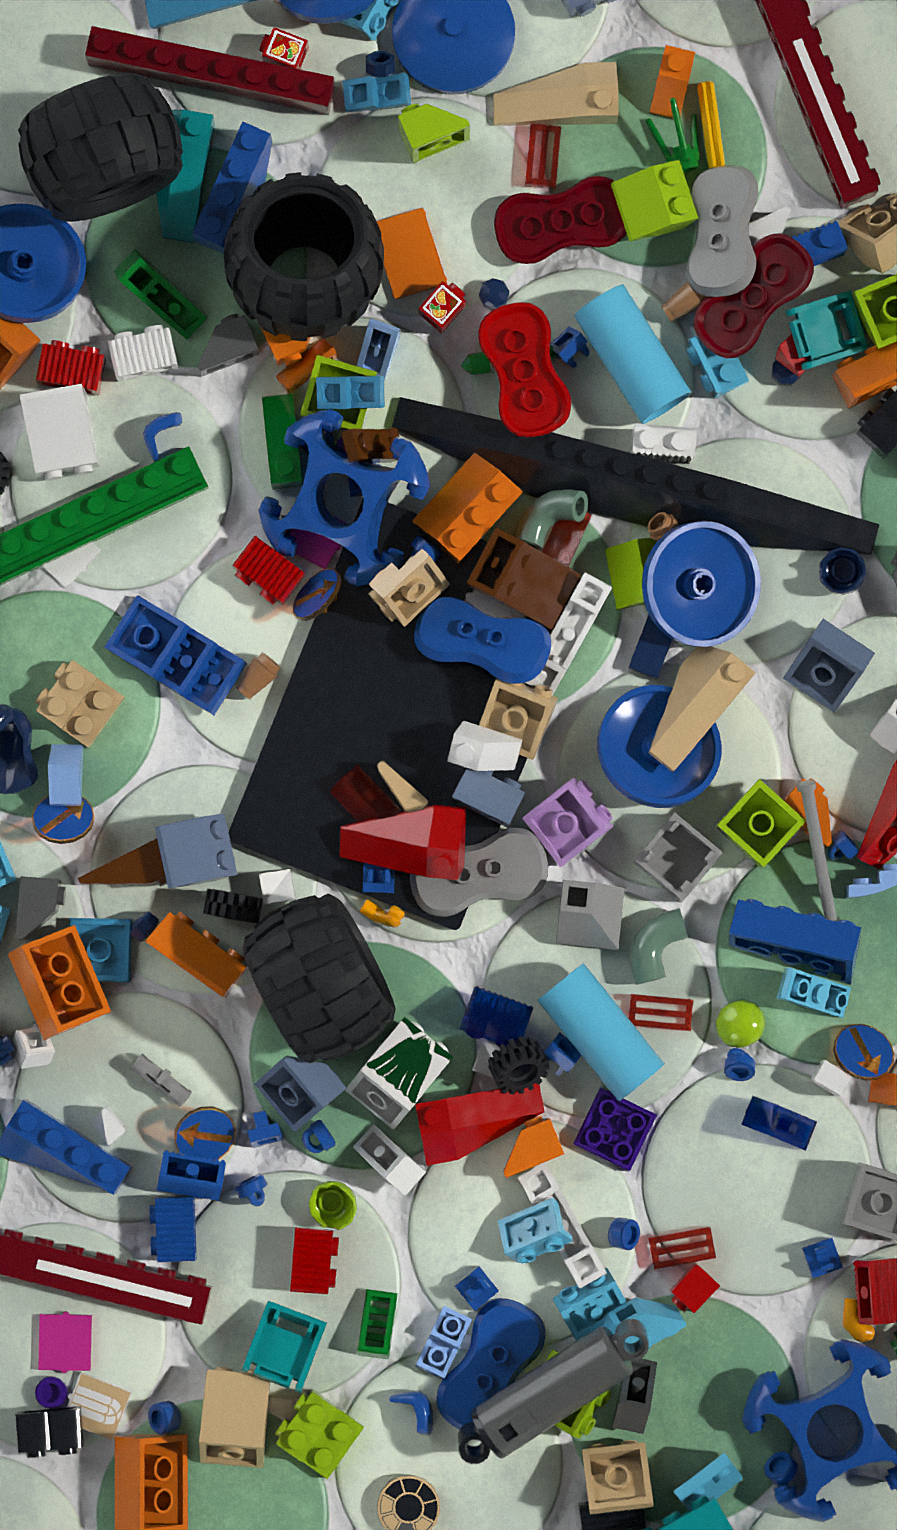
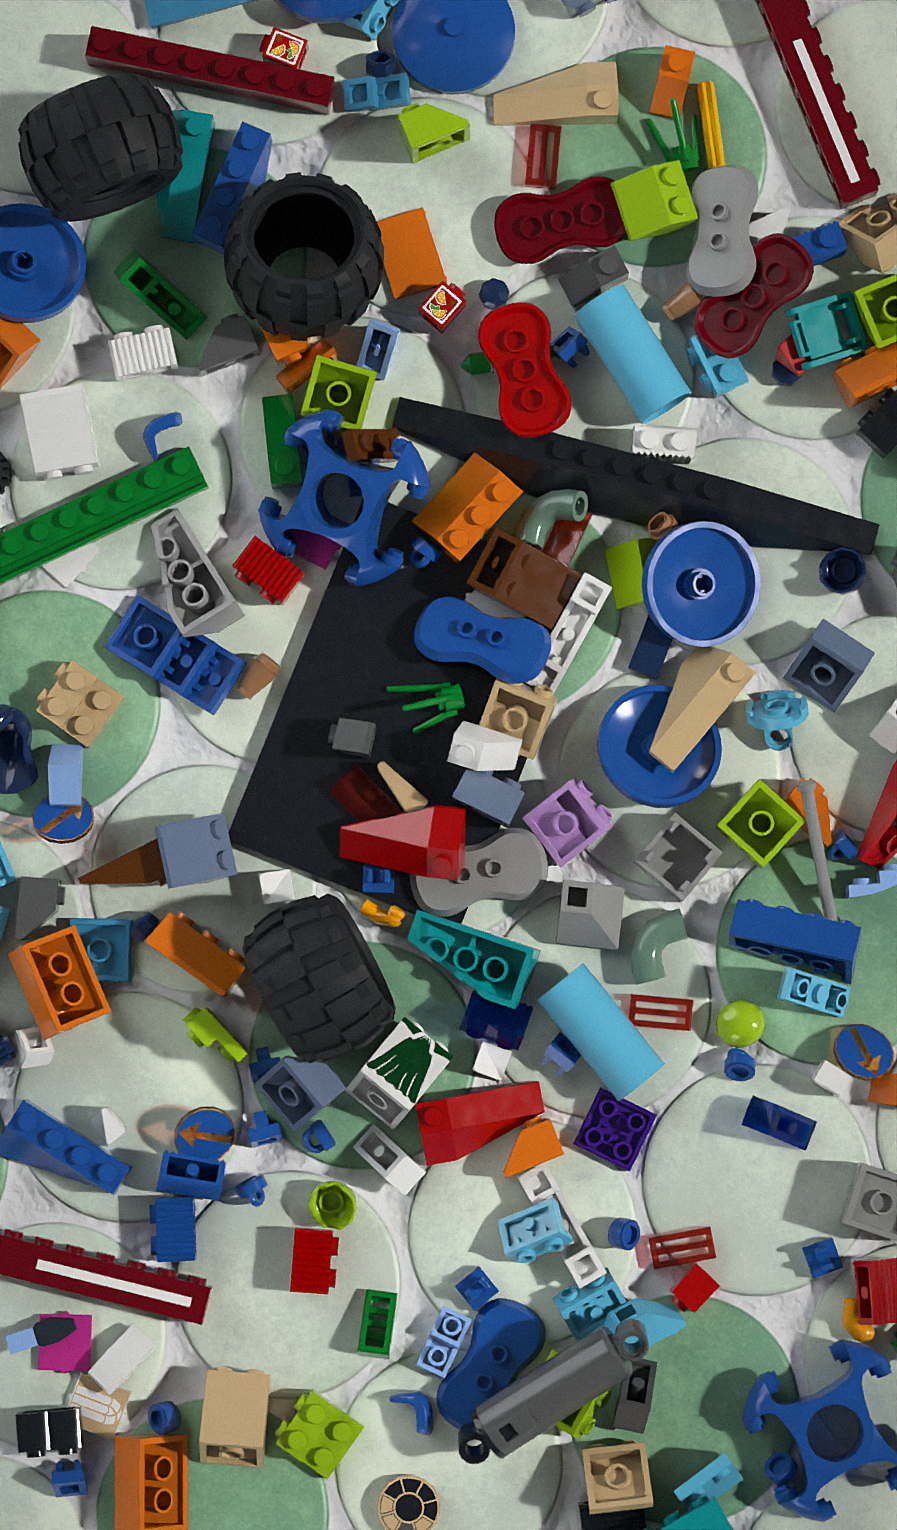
dark purple tile [35,1376,68,1409] -> none
red brick [36,340,106,395] -> none
light grey pin [130,1053,192,1108] -> none
black tyre [203,889,263,924] -> none
teal container [241,1300,327,1393] -> none
piece [293,568,341,621] -> none
dark azure slope [316,376,385,409] -> none
tan plate [369,549,450,627] -> none
black tyre [488,1036,550,1095] -> none
none -> black piece [5,1318,77,1354]
none -> blue tile [52,1460,87,1498]
none -> white slope [88,1324,156,1395]
none -> light grey wedge [151,508,245,637]
none -> lime plate [183,1007,250,1063]
none -> blue tile [249,1046,280,1085]
none -> dark grey slope [328,718,376,759]
none -> green plant [386,682,465,734]
none -> teal wedge [407,910,541,1009]
none -> dark grey slope [558,245,629,308]
none -> medium azure tile [745,690,809,751]

